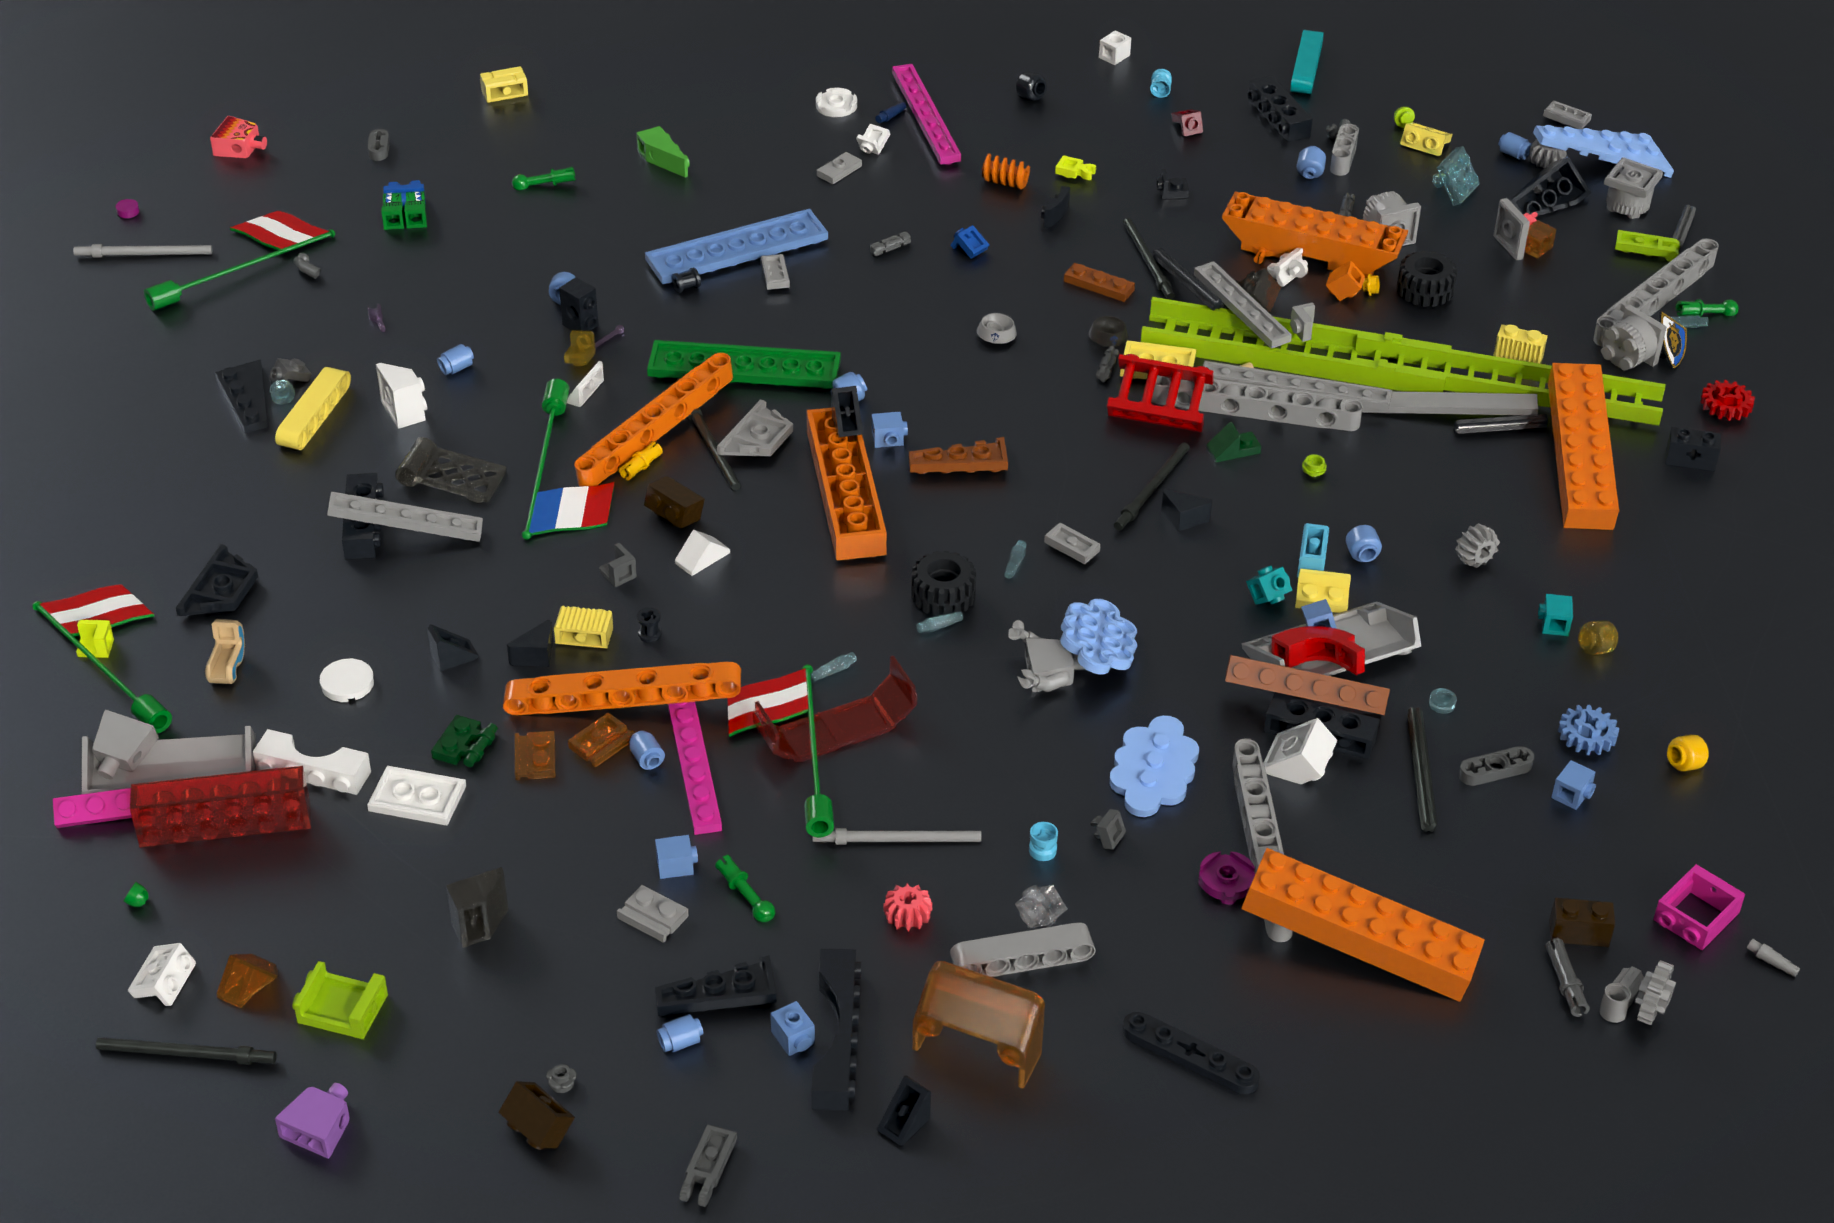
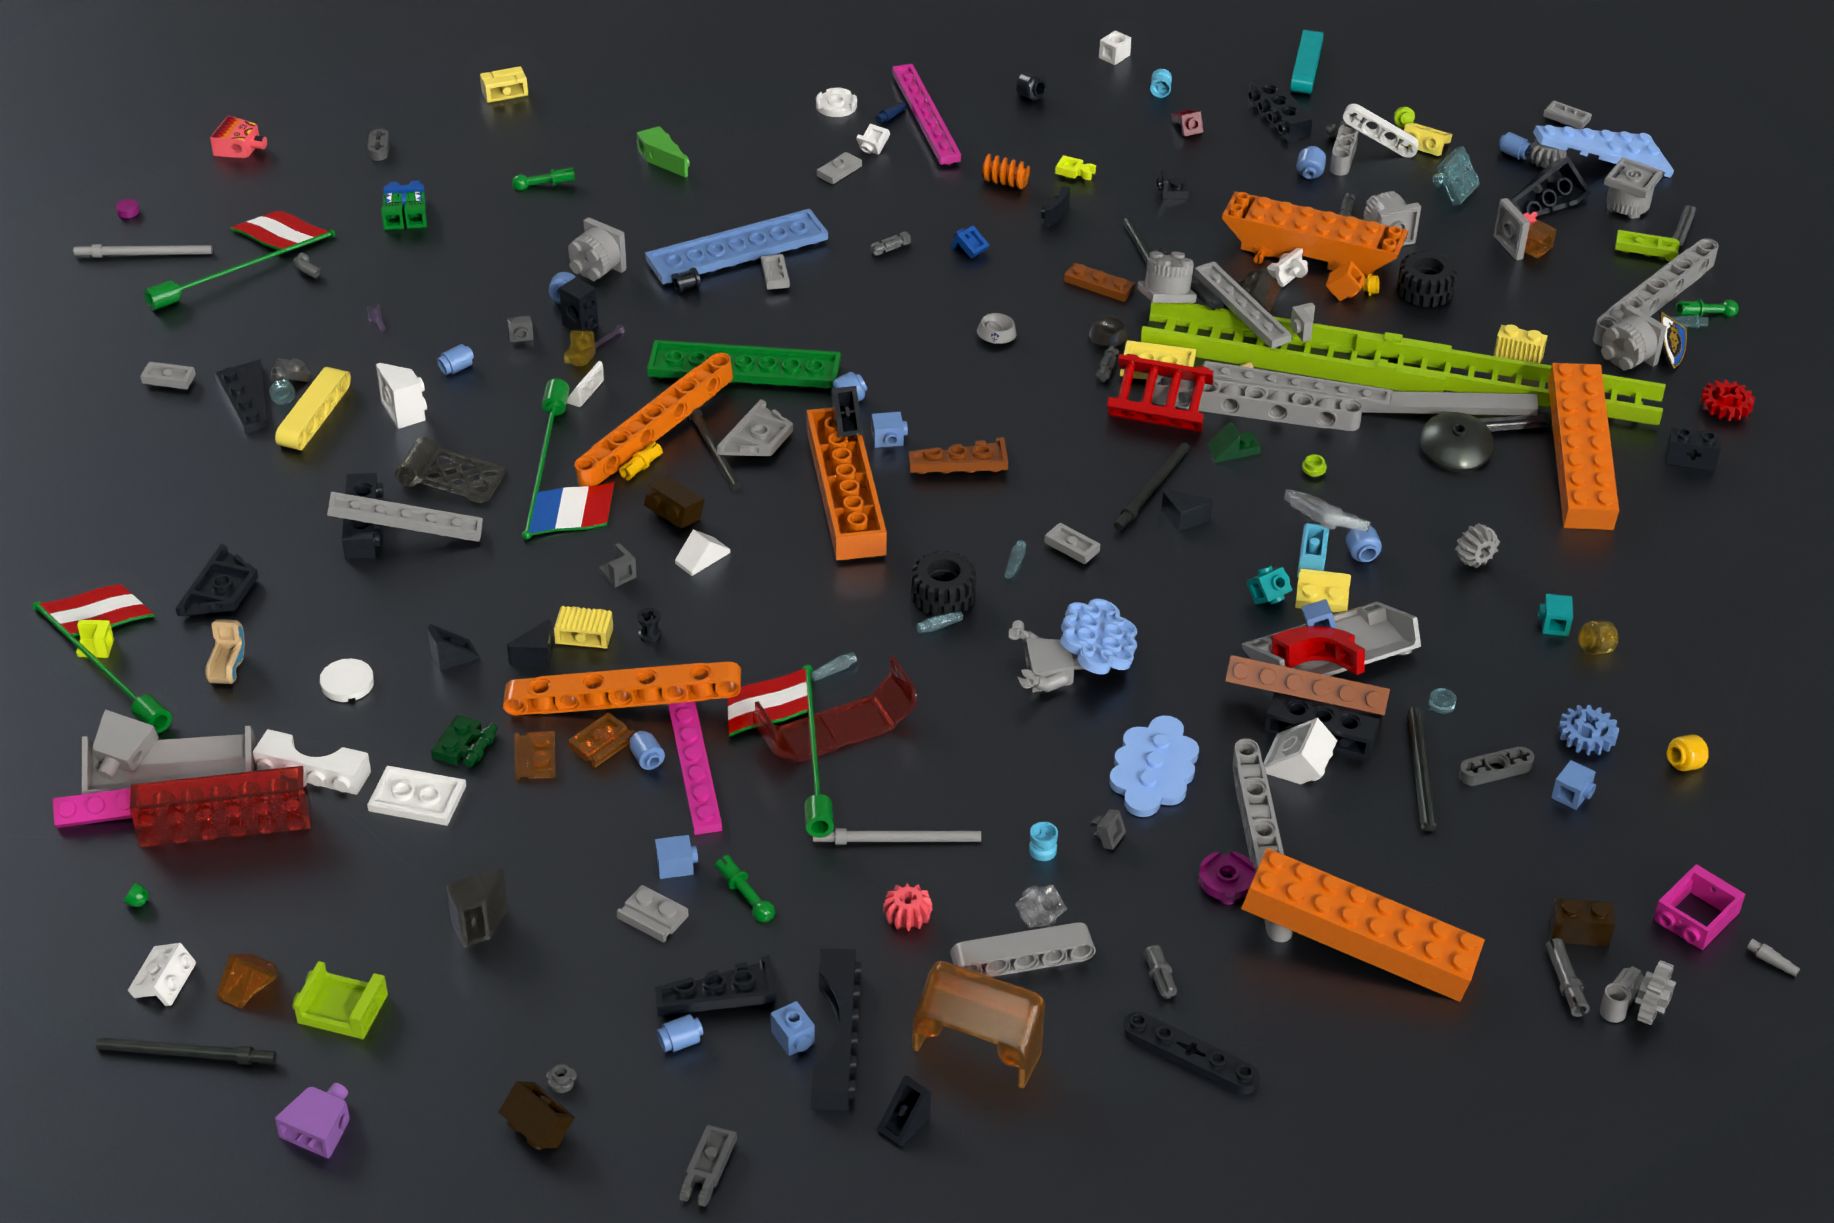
none -> light grey plate [140,361,196,389]
none -> dark grey bracket [507,316,534,343]
none -> light grey piece [568,217,627,281]
none -> light grey piece [1137,251,1197,303]
none -> dark grey axle [1144,945,1177,999]
none -> clear wing [1284,489,1371,532]
none -> white beam [1343,104,1419,158]
none -> pearl dark grey dish [1420,412,1494,472]

